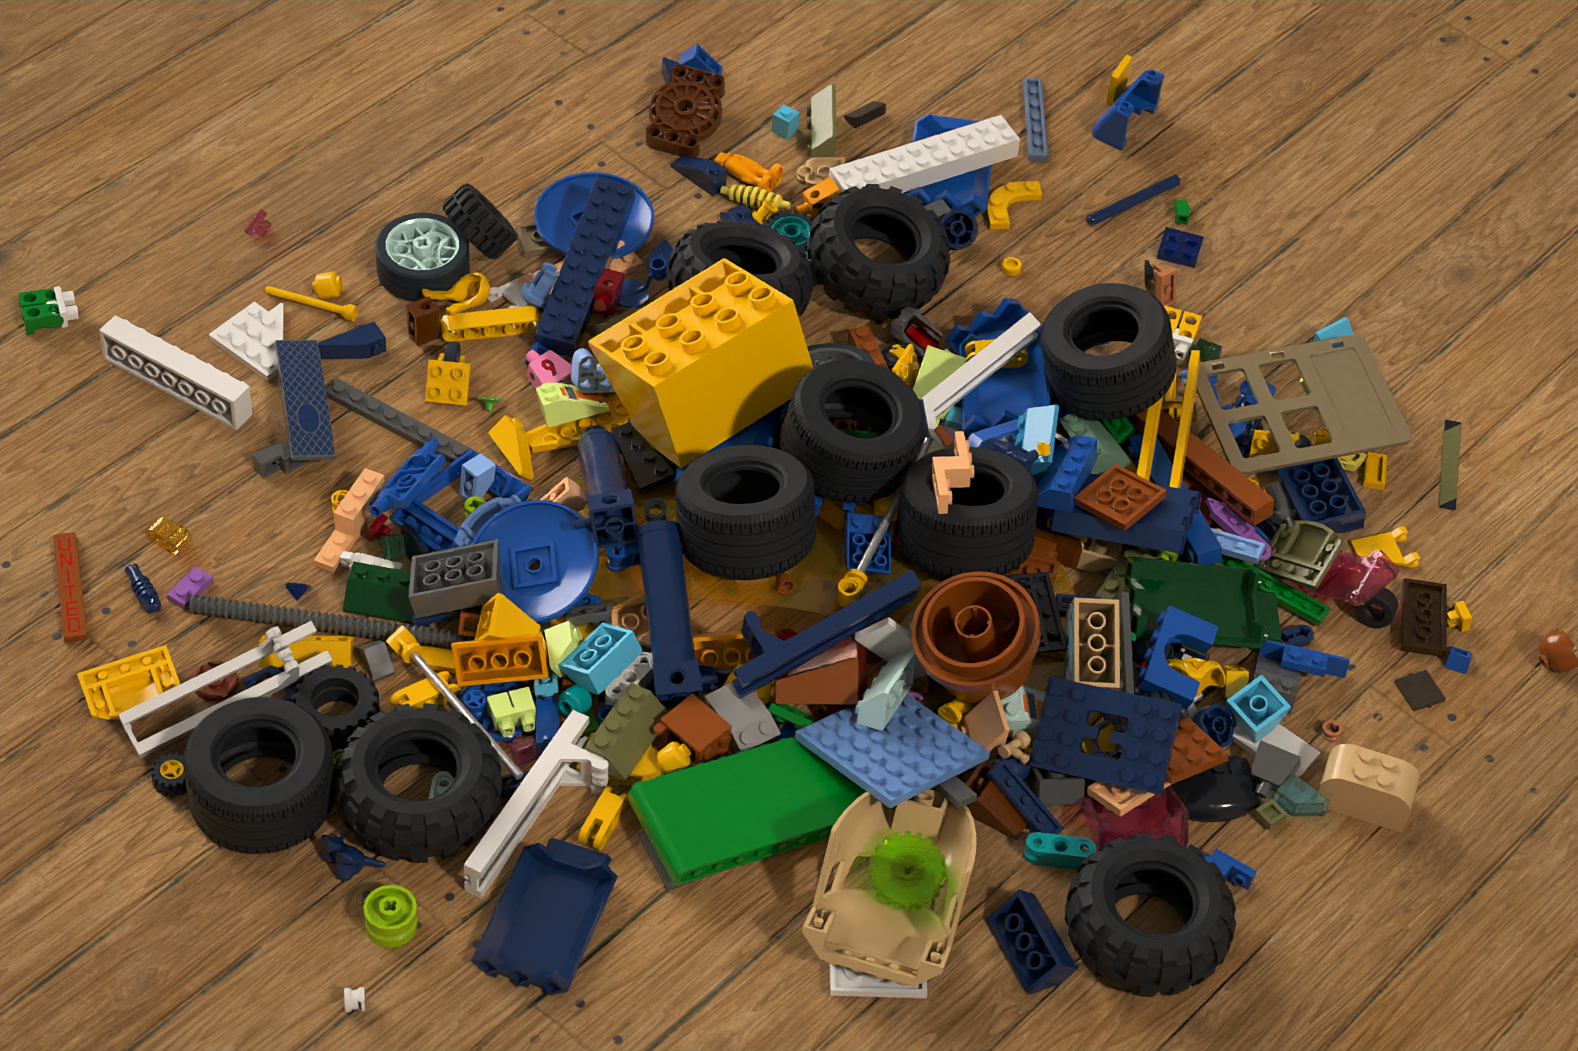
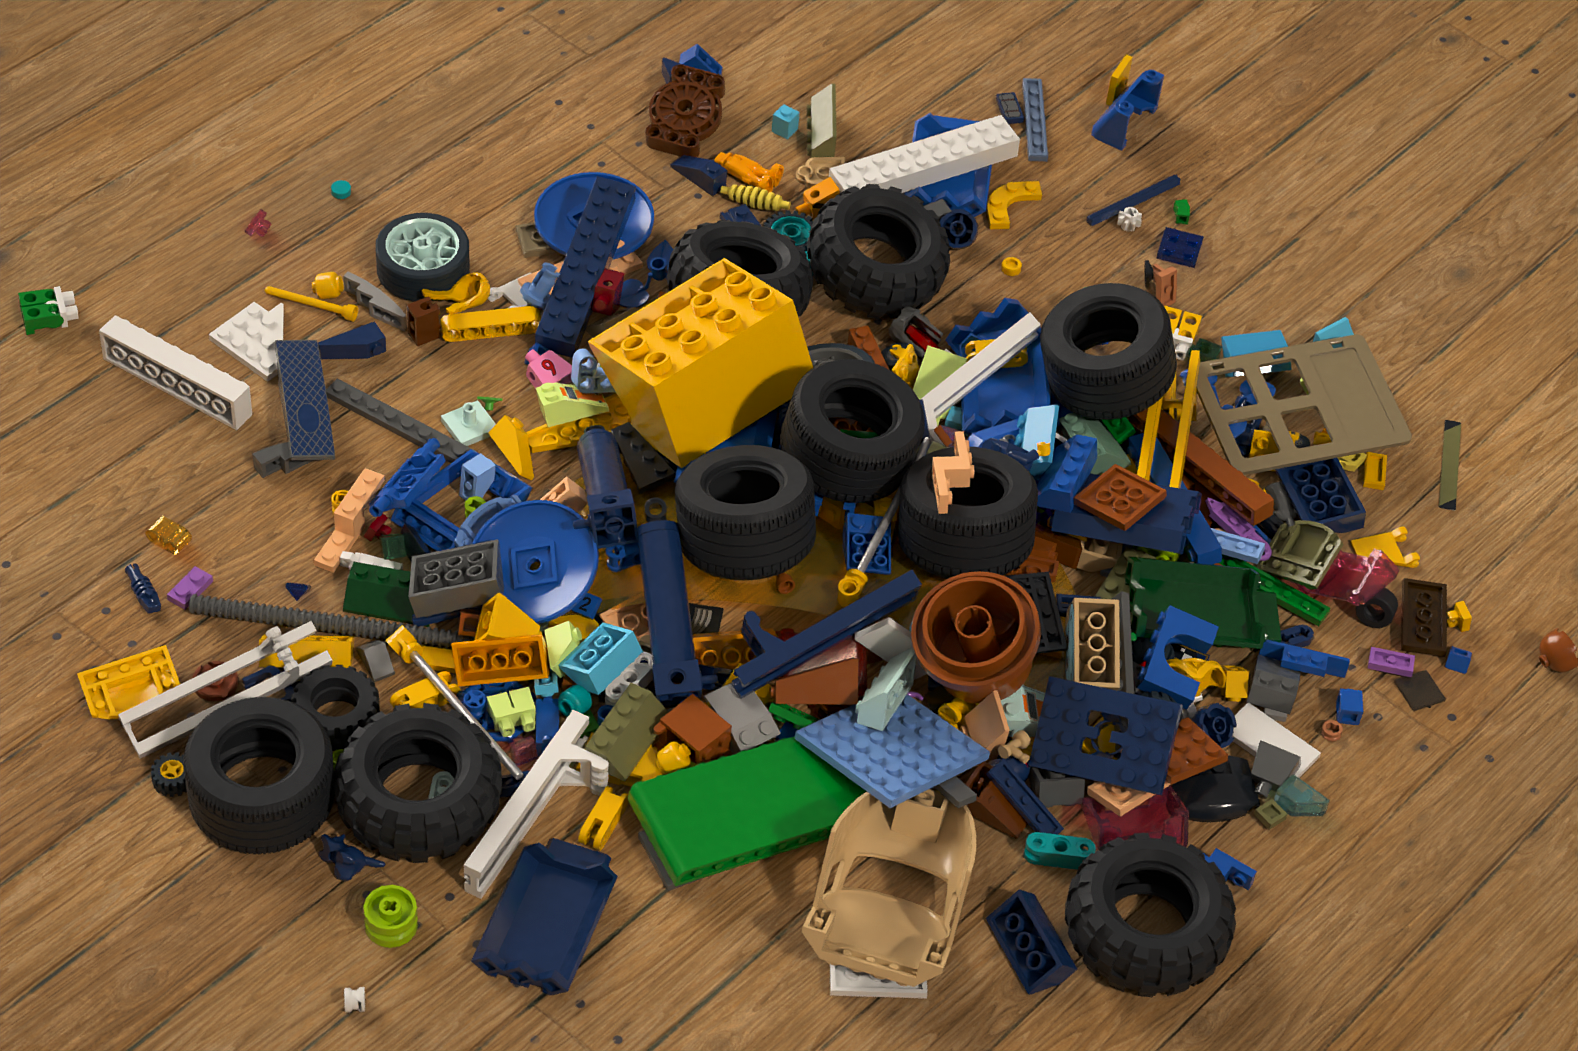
dark orange tile [53,532,87,642] -> none
yellow plate [425,341,471,406] -> none
black tyre [443,183,518,259] -> none
dark grey plate [566,603,613,629] -> none
yellow bush [752,199,778,225] -> none
black slope [844,101,886,128] -> none
clear neon green piece [869,831,946,912] -> none
medium azure slope [1226,675,1291,743] -> none
tan brick [1314,744,1420,833] -> none
none -> teal tile [331,180,351,199]
none -> light grey slope [343,271,407,331]
none -> light aqua tile [441,400,496,446]
none -> sticker [689,603,724,634]
none -> tile [996,92,1024,124]
none -> white gear [1118,207,1142,231]
none -> dark azure slope [1221,330,1292,377]
none -> blue brick [1336,688,1363,725]
none -> medium lavender plate [1367,647,1415,677]

